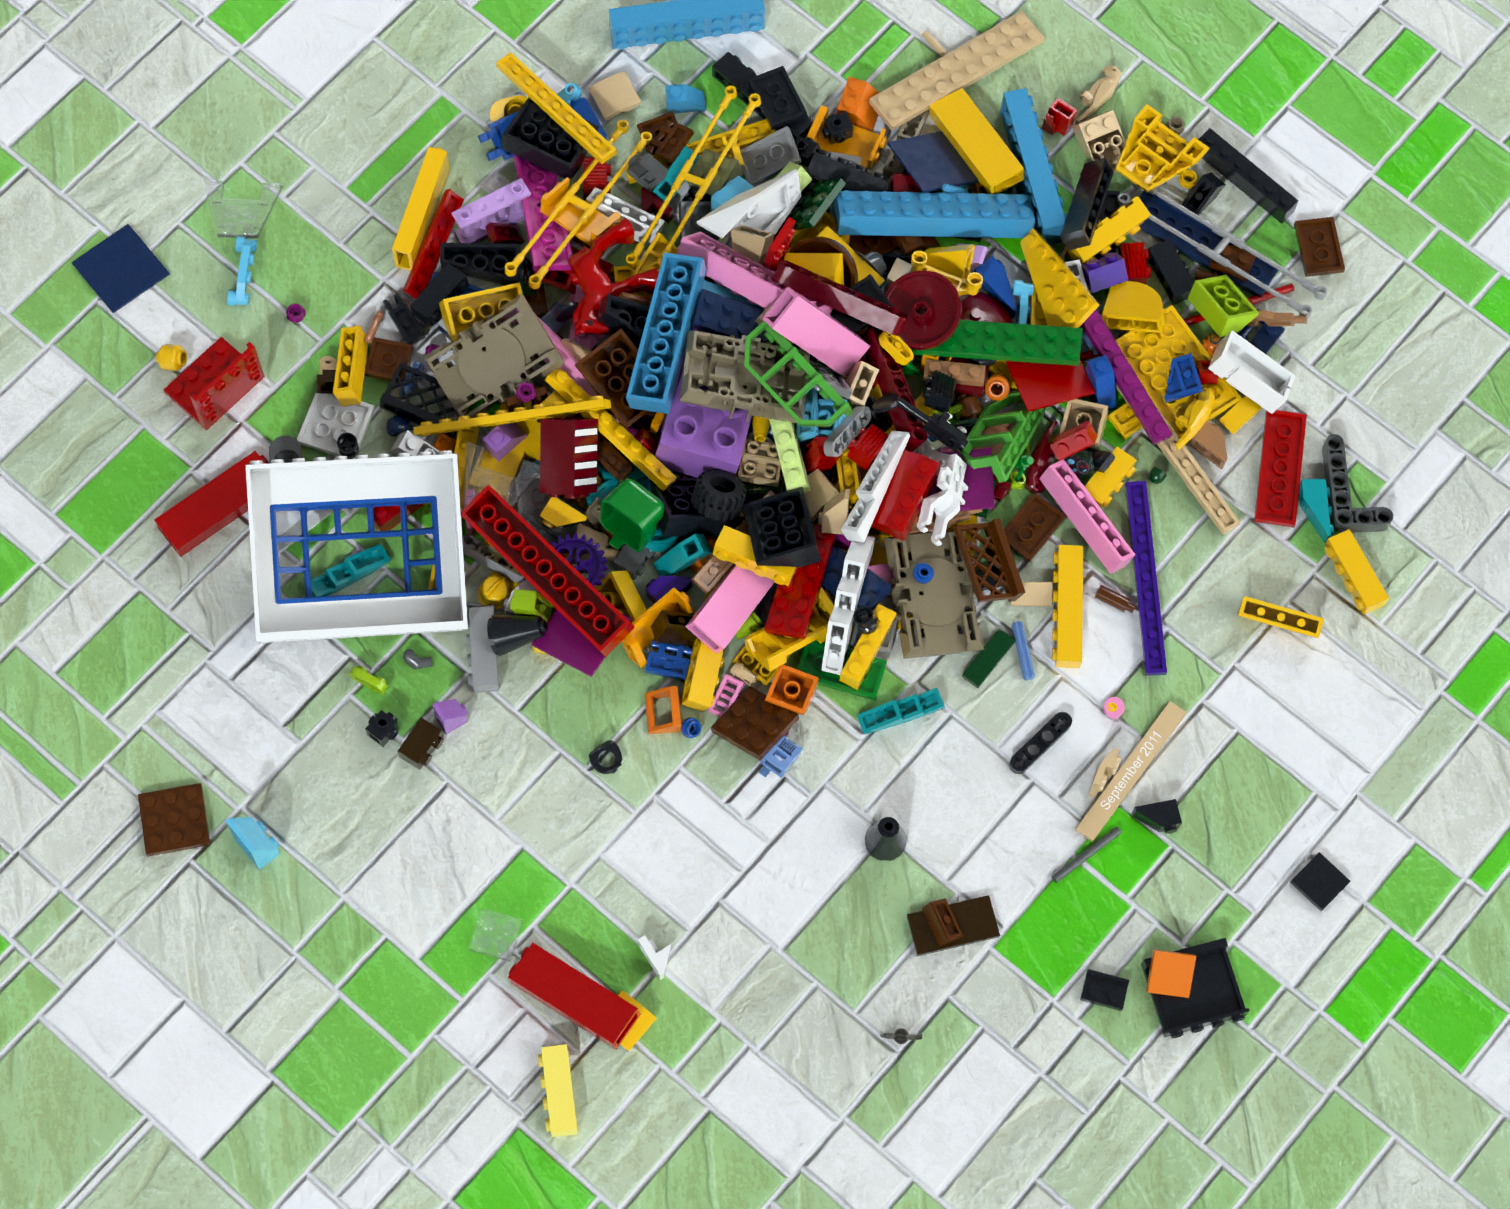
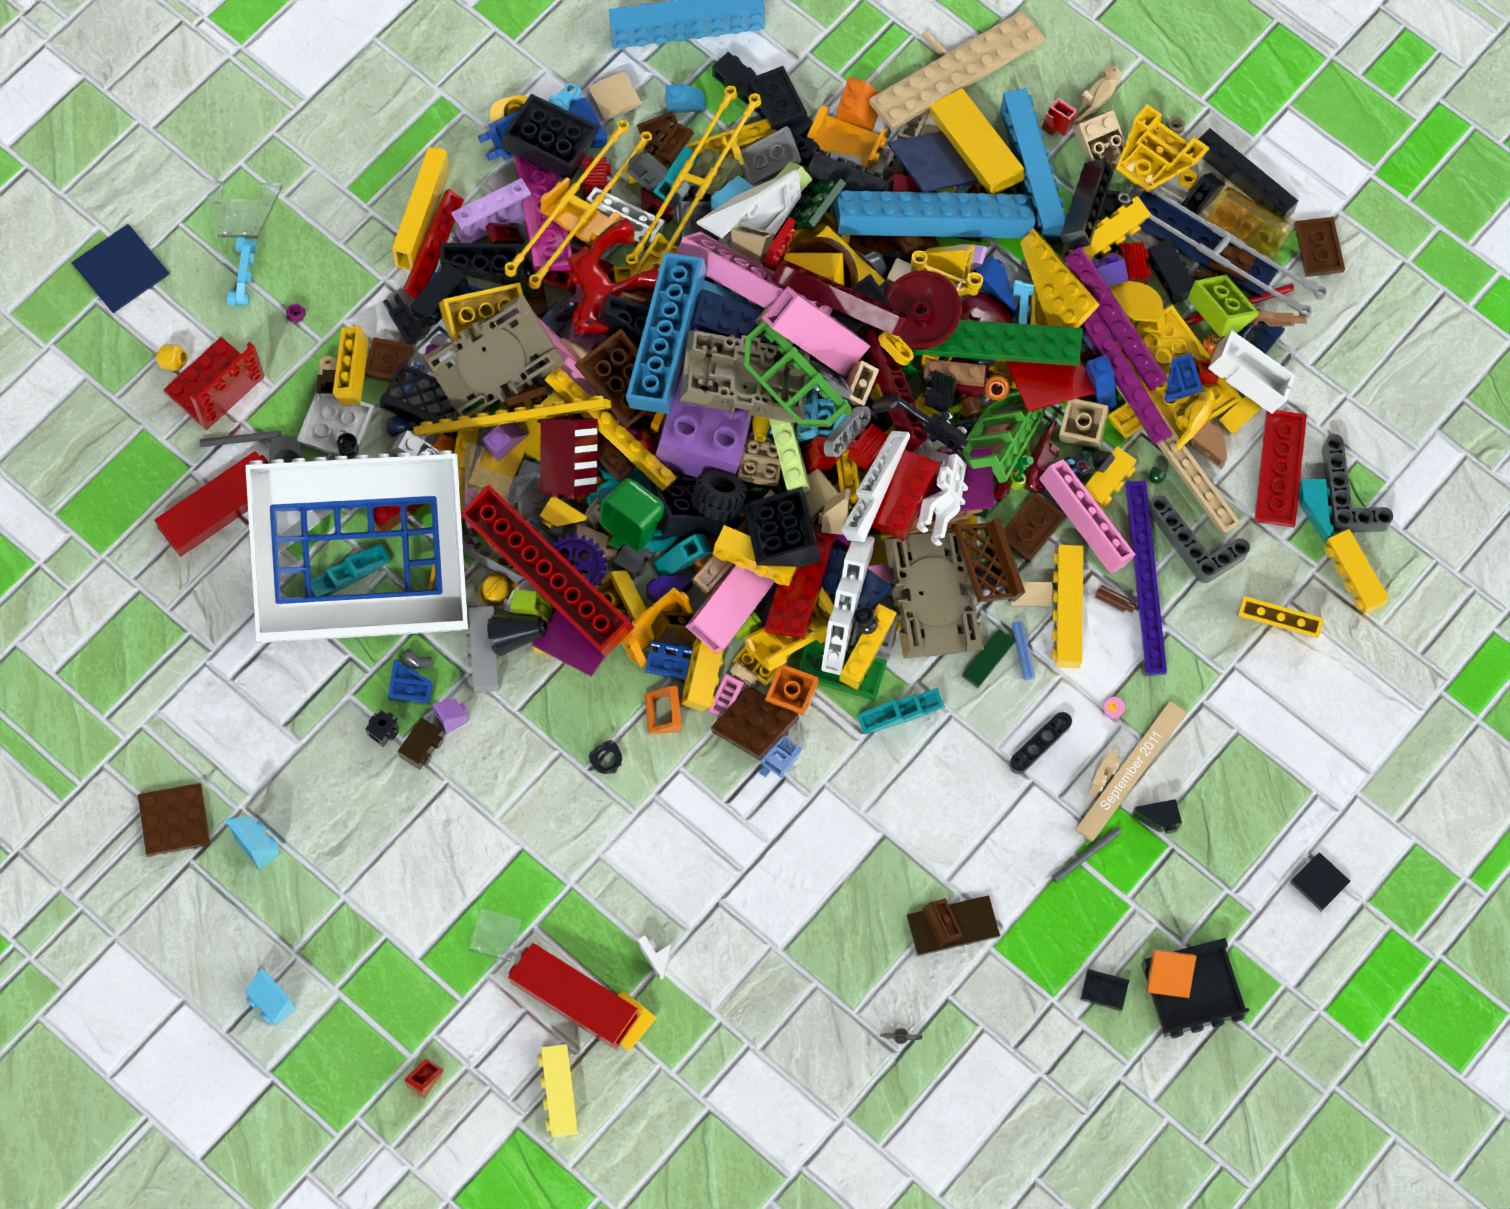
lime plate [348,665,388,695] -> none
nougat wheel [364,311,384,343] -> none
yellow plate [496,52,617,164] -> none
magenta plate [516,383,536,402] -> none
blue plate [681,717,701,738] -> none
black brick [822,111,854,144] -> none
black cone [865,817,907,861] -> none
blue plate [913,563,934,584] -> none
dark azure wheel [942,184,968,193] -> none
red brick [1050,421,1098,461] -> none
none -> dark grey bar [200,430,282,447]
none -> medium azure slope [245,968,295,1026]
none -> blue wing [388,659,433,704]
none -> red slope [404,1058,444,1099]
none -> magenta plate [1064,246,1169,391]
none -> dark grey beam [1149,495,1250,583]
none -> clear yellow slope [1206,187,1296,261]

